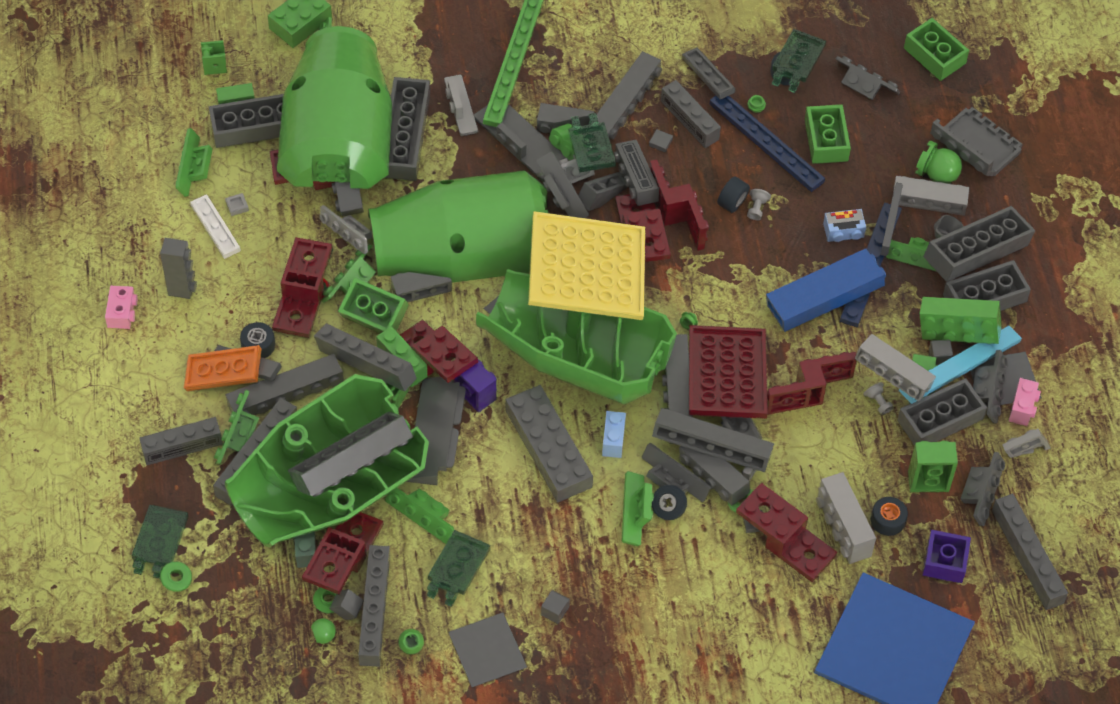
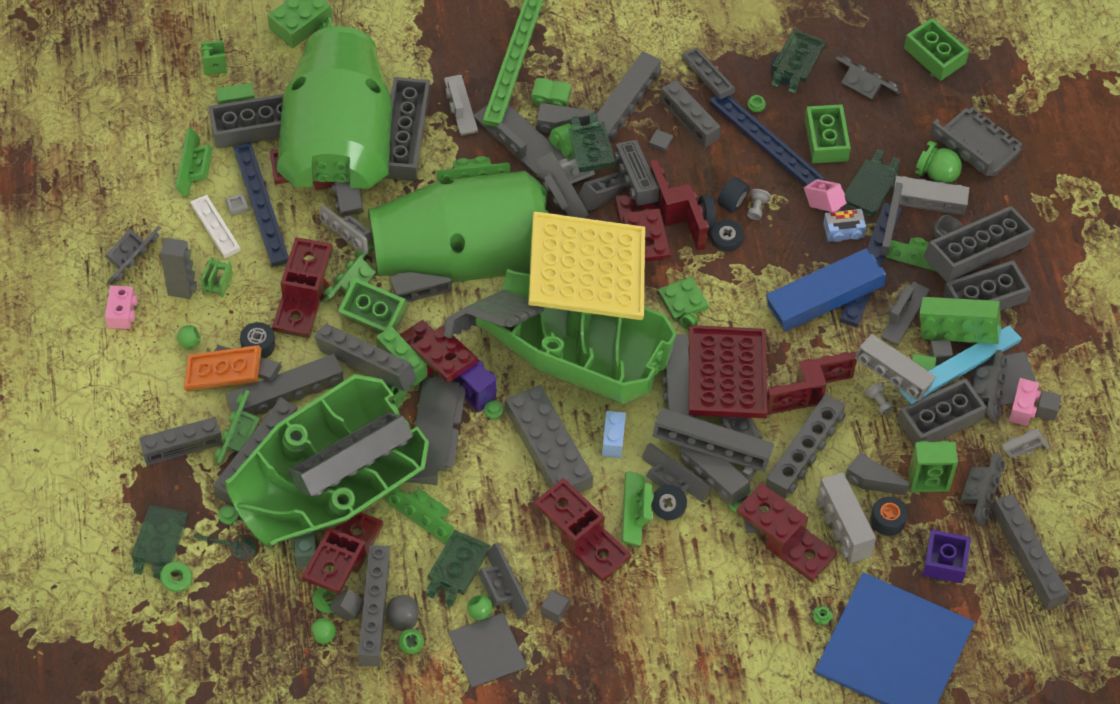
none -> dark grey bracket [105,226,161,284]
none -> bright green piece [177,325,201,349]
none -> piece [194,534,260,562]
none -> bright green piece [201,257,233,297]
none -> bright green plate [218,505,239,525]
none -> dark blue plate [233,143,289,267]
none -> dark grey hair [386,595,419,631]
none -> bright green bracket [437,156,510,181]
none -> dark grey hinge [444,290,545,338]
none -> bright green piece [467,595,492,620]
none -> dark grey bracket [478,543,530,619]
none -> bright green plate [484,401,504,420]
none -> bright green brick [531,78,571,107]
none -> dark red bracket [534,478,632,582]
none -> bright green plate [658,276,709,322]
none -> black bush [697,195,716,228]
none -> black bush [710,220,744,251]
none -> dark grey brick [765,393,846,499]
none -> bright pink brick [804,179,846,212]
none -> bright green plate [813,606,833,625]
none -> clear green tile [844,149,901,217]
none -> dark grey slope [845,452,910,495]
none -> dark grey bracket [881,282,930,346]
none -> dark grey piece [1036,391,1061,421]

